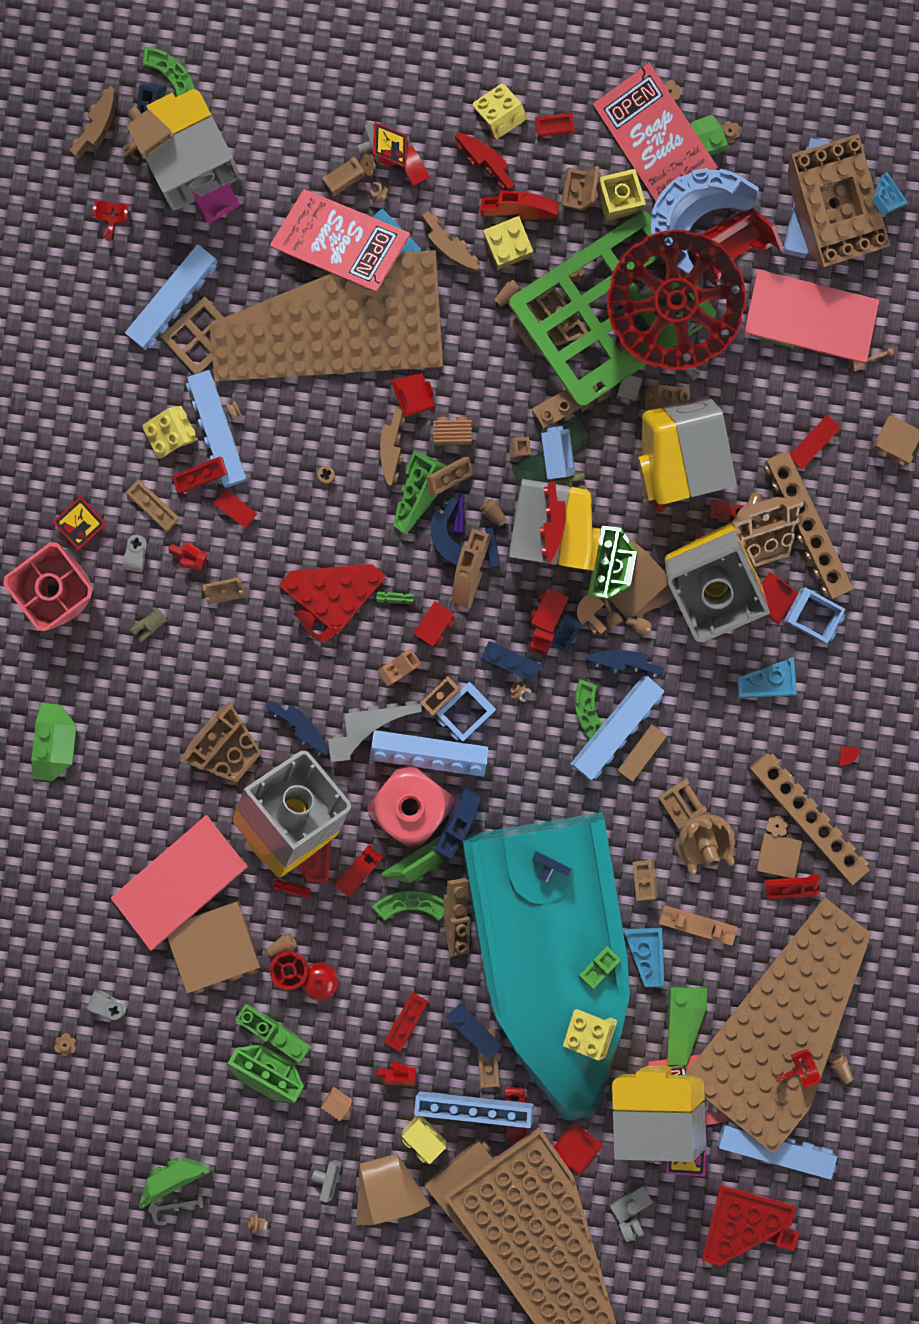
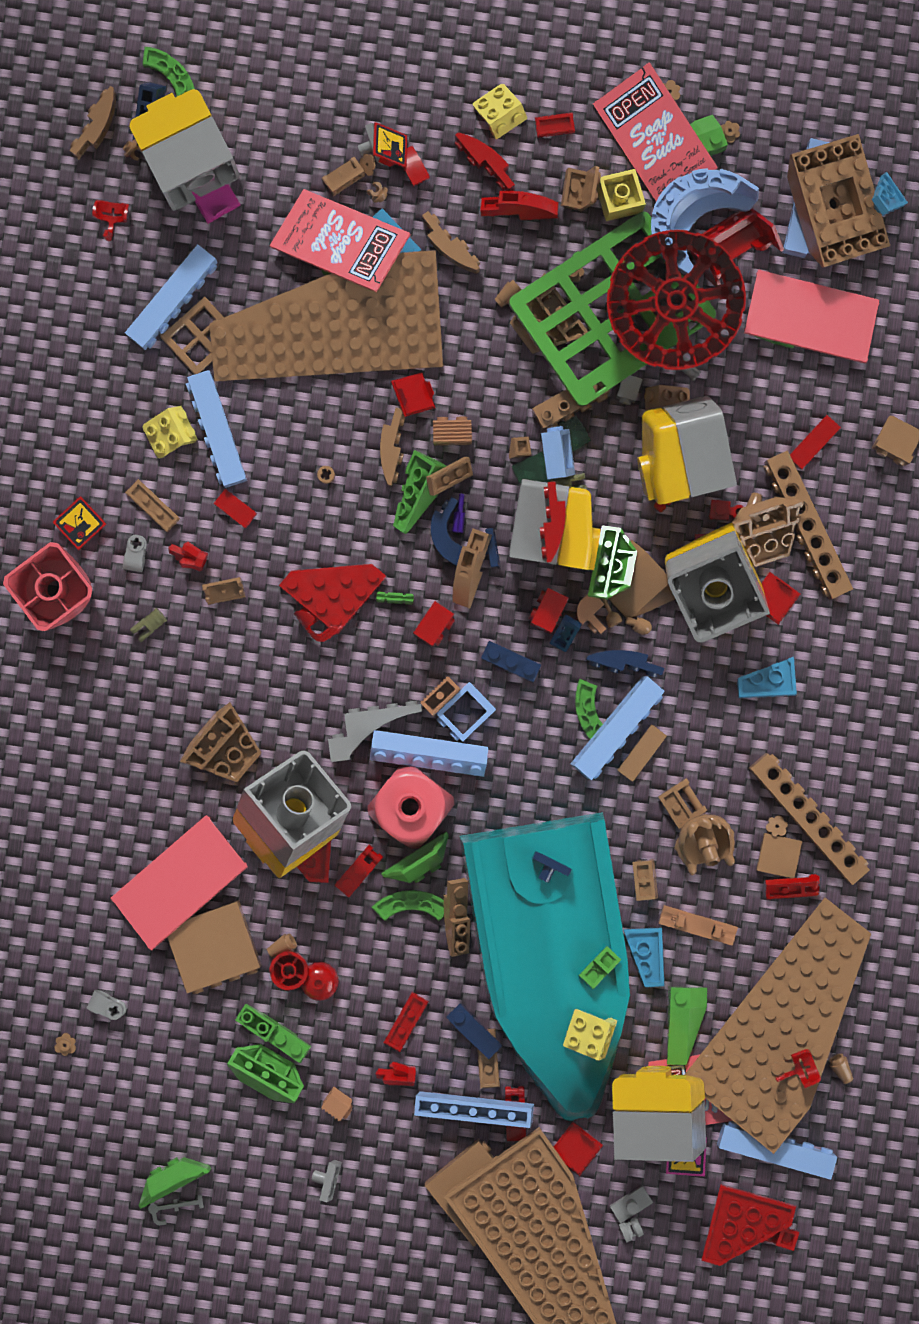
bright green wedge [31,703,77,781] -> none
medium nougat torso [127,107,174,158] -> none
red tile [172,457,228,494] -> none
medium nougat bush [227,401,242,420] -> none
medium nougat plate [248,1213,268,1233] -> none
dark blue slope [266,701,329,756] -> none
red axle [273,879,311,898] -> none
medium nougat wedge [356,1154,431,1225] -> none
nougat brick [377,649,422,686] -> none
light yellow brick [402,1116,446,1164] -> none
dark blue slope [433,787,481,860] -> none
medium nougat cone [480,499,507,527] -> none
light yellow brick [483,216,533,270] -> none
medium nougat plate [510,681,531,702] -> none
red slope [528,628,554,656] -> none
light blue window [783,587,846,643] -> none
red tile [838,746,861,765] -> none
nougat hinge [848,348,894,372] -> none

